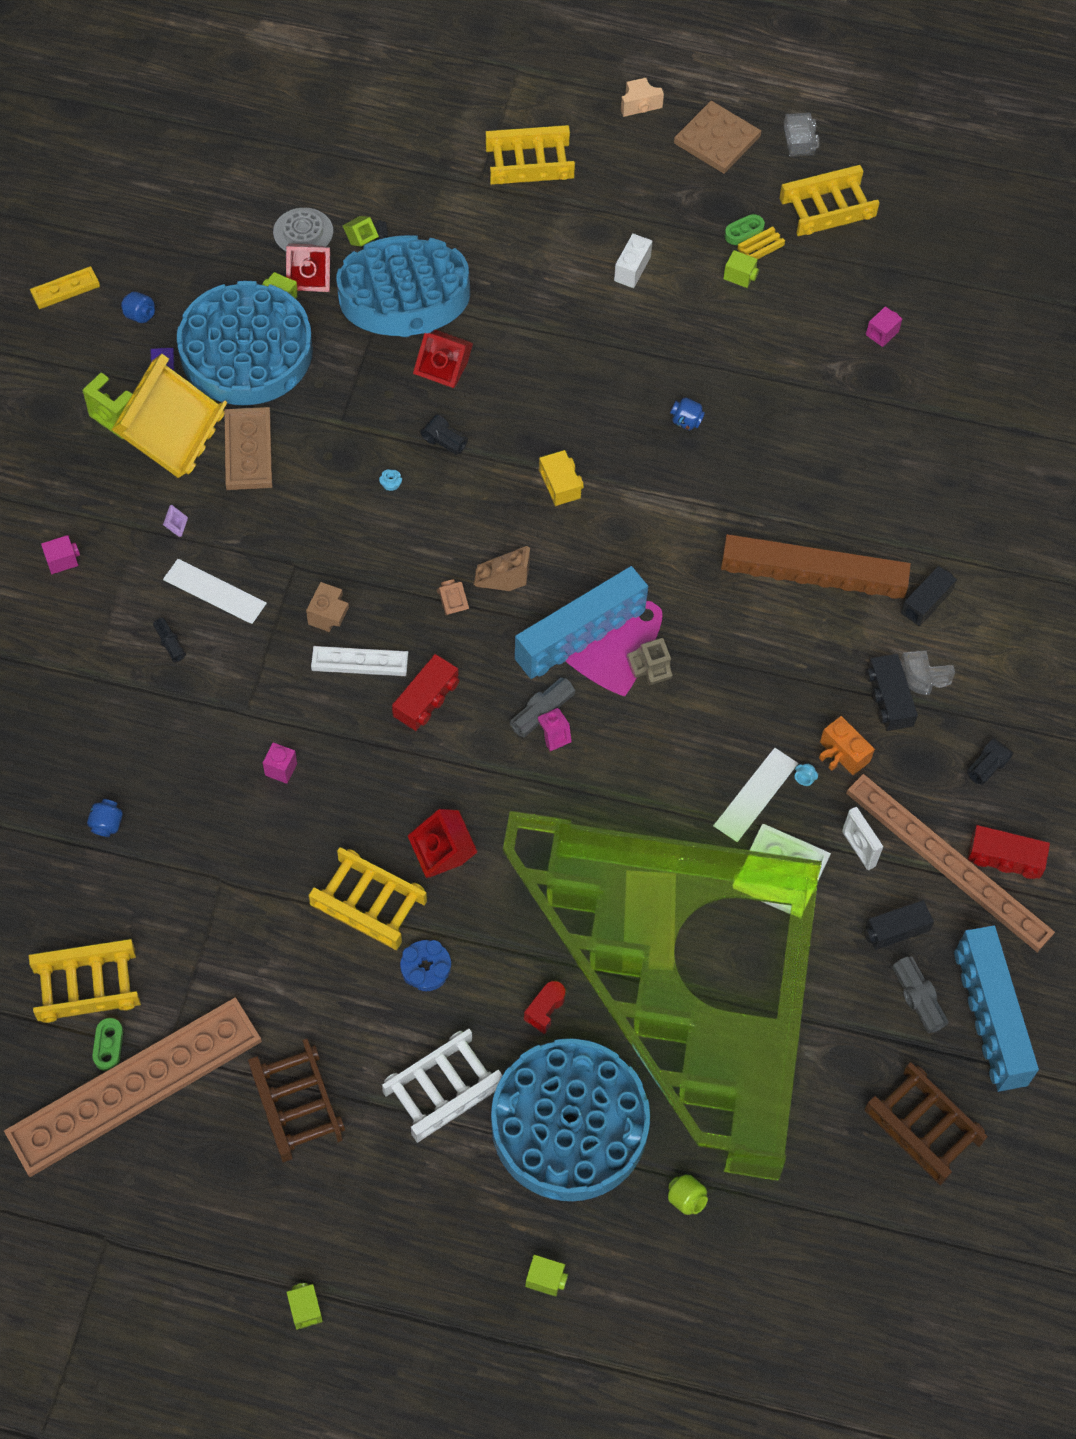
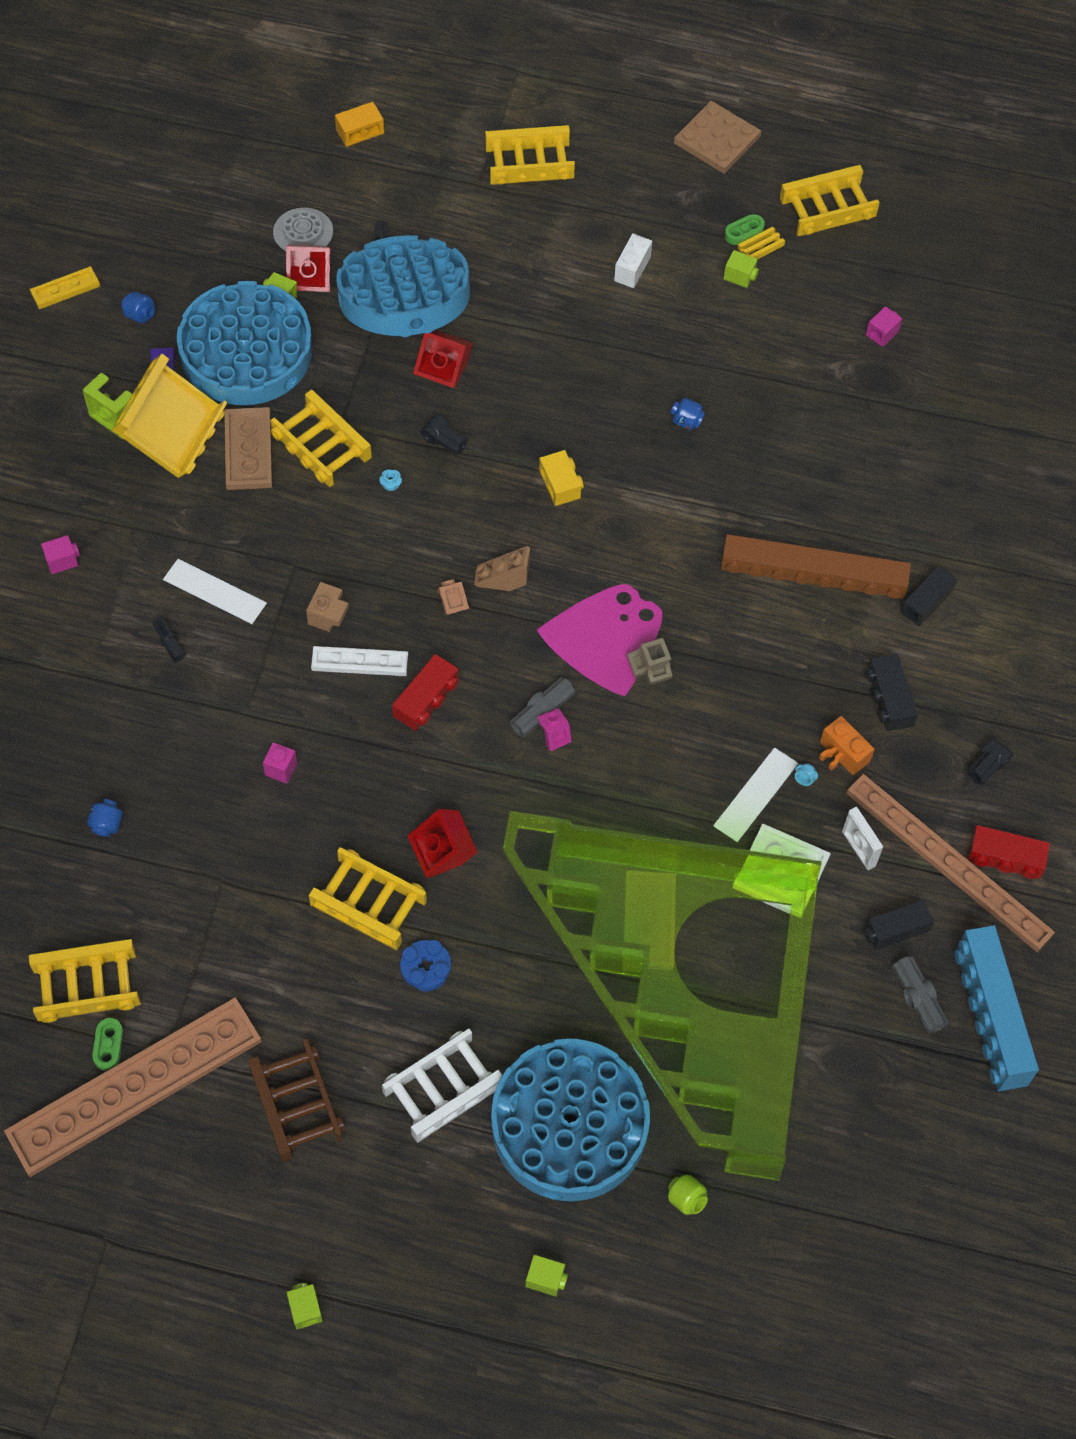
lavender slope [163,505,188,537] -> none
lime brick [343,216,379,246] -> none
dark azure brick [515,566,648,679] -> none
red leg [524,981,565,1034] -> none
light nougat brick [621,78,664,117] -> none
clear brick [784,113,819,157] -> none
reddish brown fence [864,1062,988,1186] -> none
clear brick [900,651,955,695] -> none
none -> yellow fence [270,389,372,487]
none -> light orange brick [335,102,384,147]

